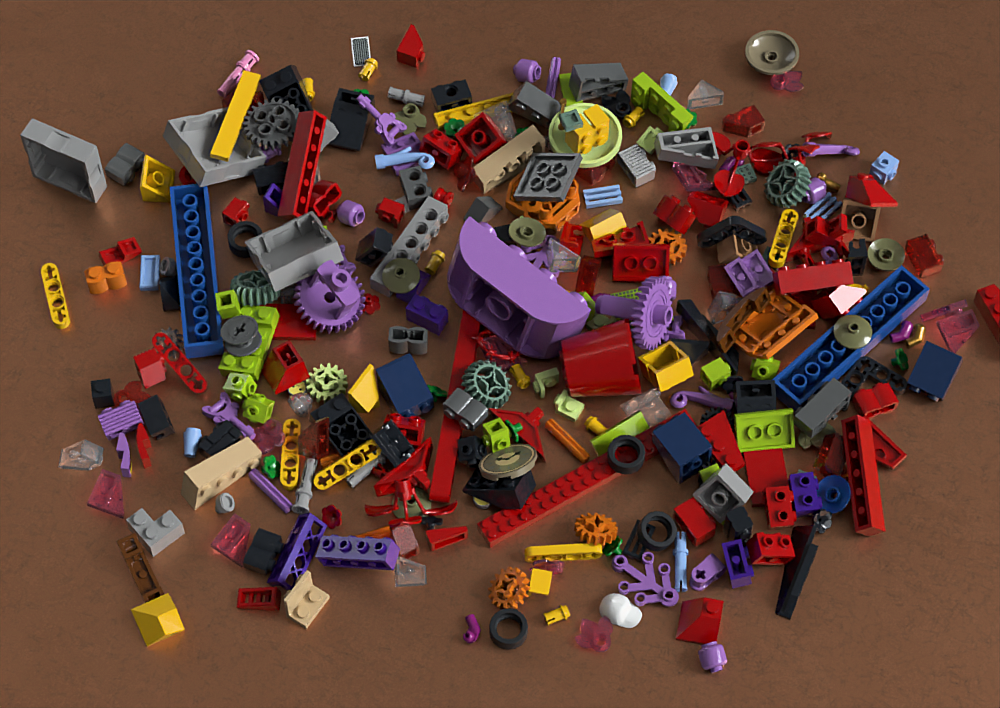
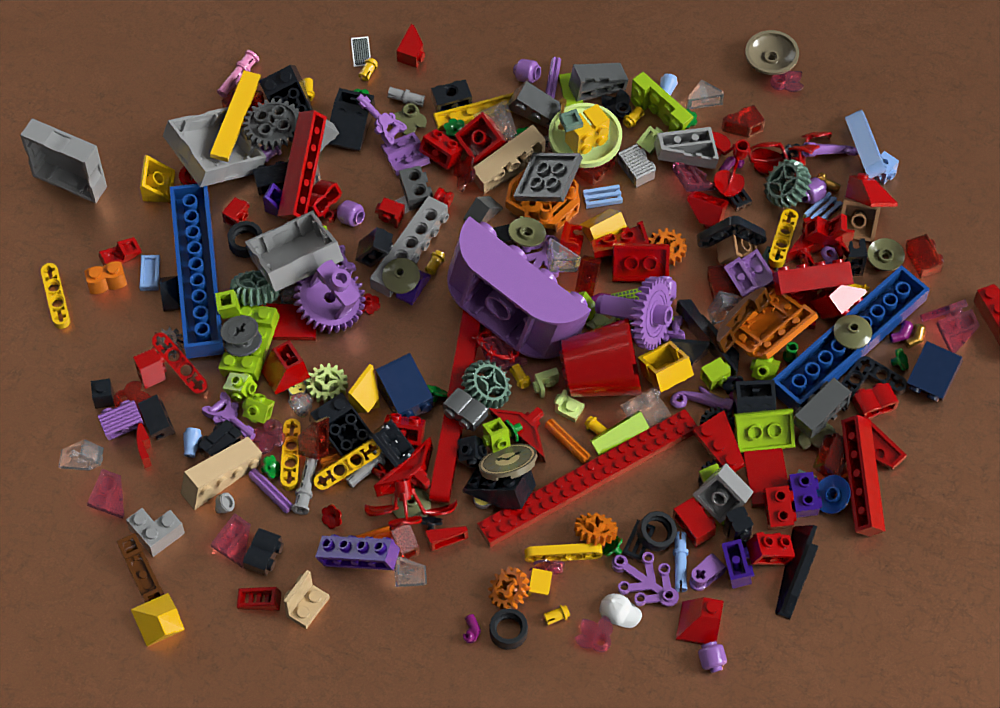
dark grey brick [105,143,145,186] -> none
medium lavender slope [116,433,132,478] -> none
light grey tile [159,257,177,277] -> none
dark purple fence [267,513,327,591] -> none
light blue plant [375,146,435,170] -> none
dark grey brick [388,326,428,355] -> none
dark purple brick [406,294,449,336] -> none
black tyre [607,435,645,475] -> none
dark blue slope [652,412,712,484] -> none
red brick [653,195,697,235] -> none
sand green tile [735,163,757,185] -> none
black plant [812,509,832,533] -> none
none -> green pin [783,342,799,363]
none -> light blue beam [845,109,887,179]

